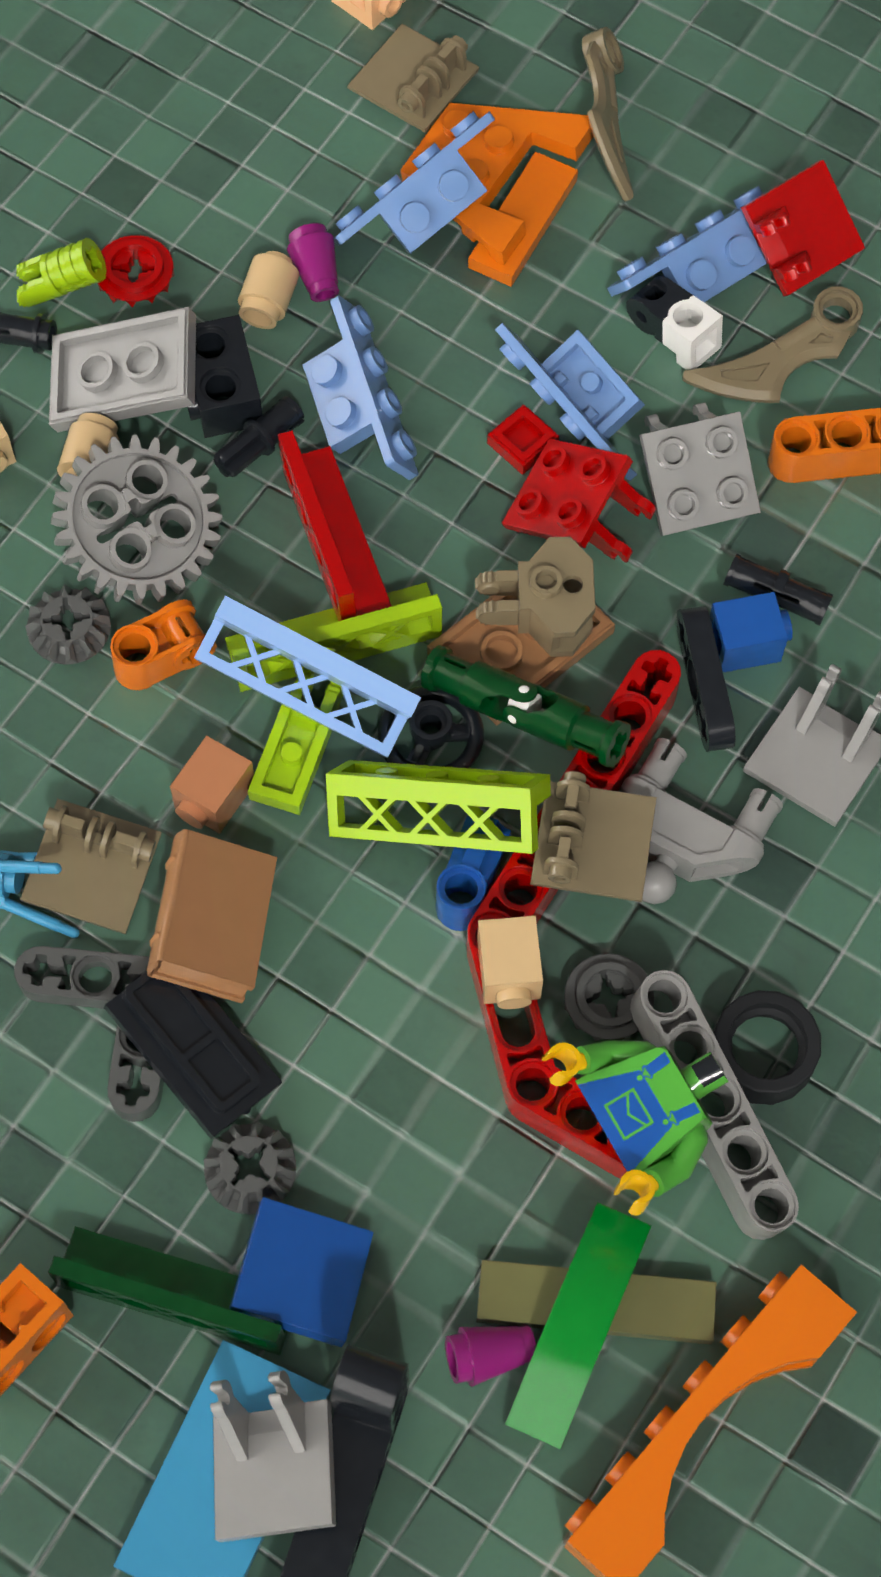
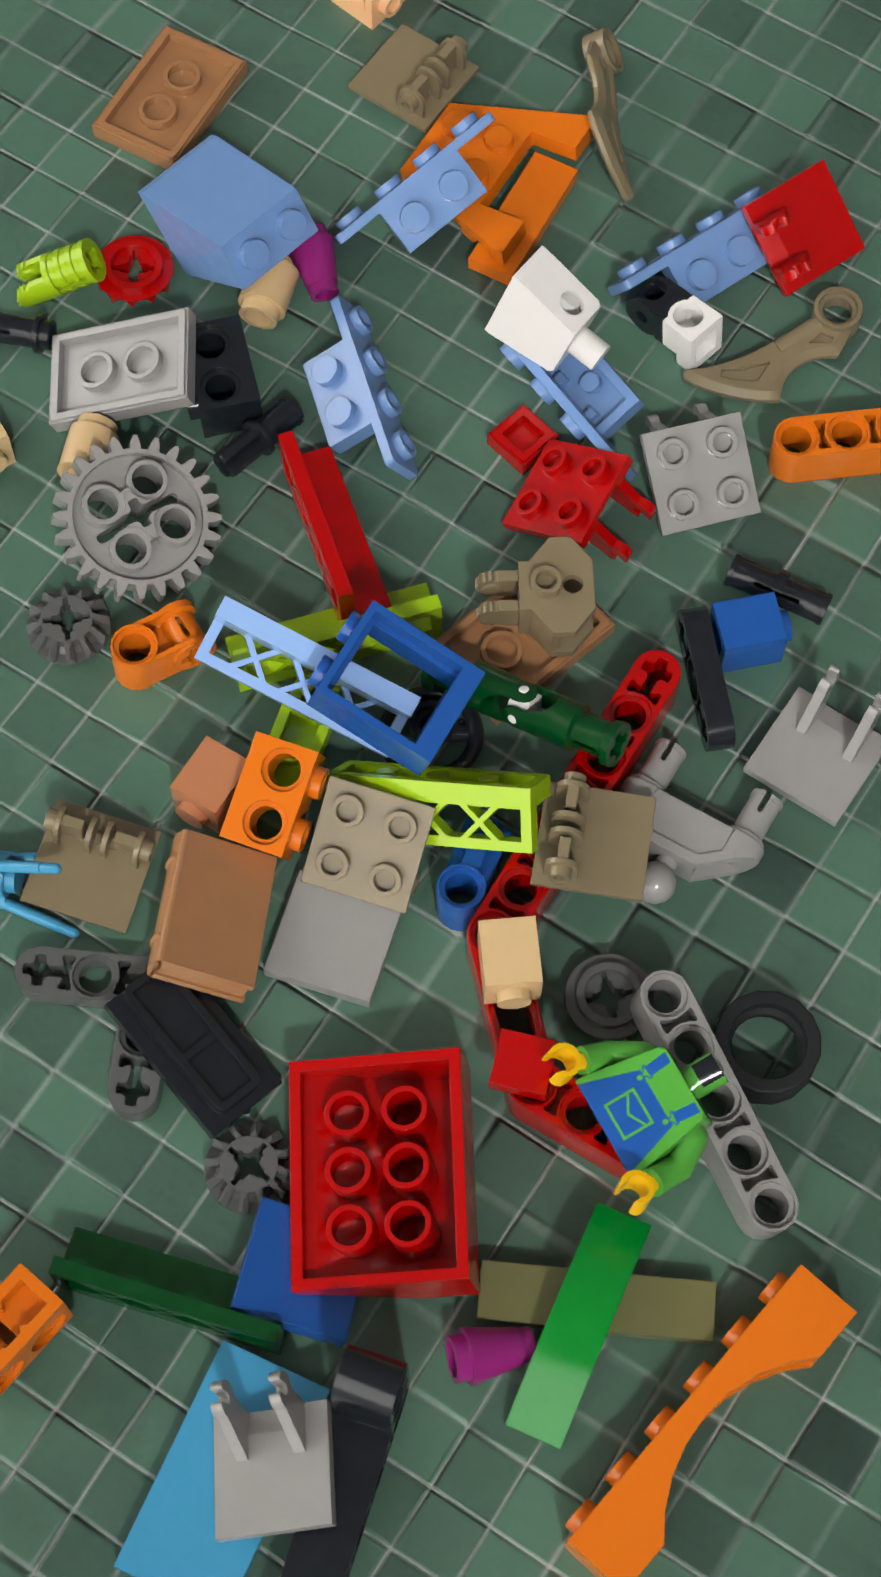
none -> medium nougat tile [92,25,248,169]
none -> medium blue slope [138,135,318,290]
none -> orange brick [219,731,330,861]
none -> light grey tile [263,870,403,1008]
none -> red slope [289,1047,480,1299]
none -> hinge [300,775,436,914]
none -> blue window [307,600,486,776]
none -> white torso [485,246,611,371]
none -> red tile [488,1028,558,1101]

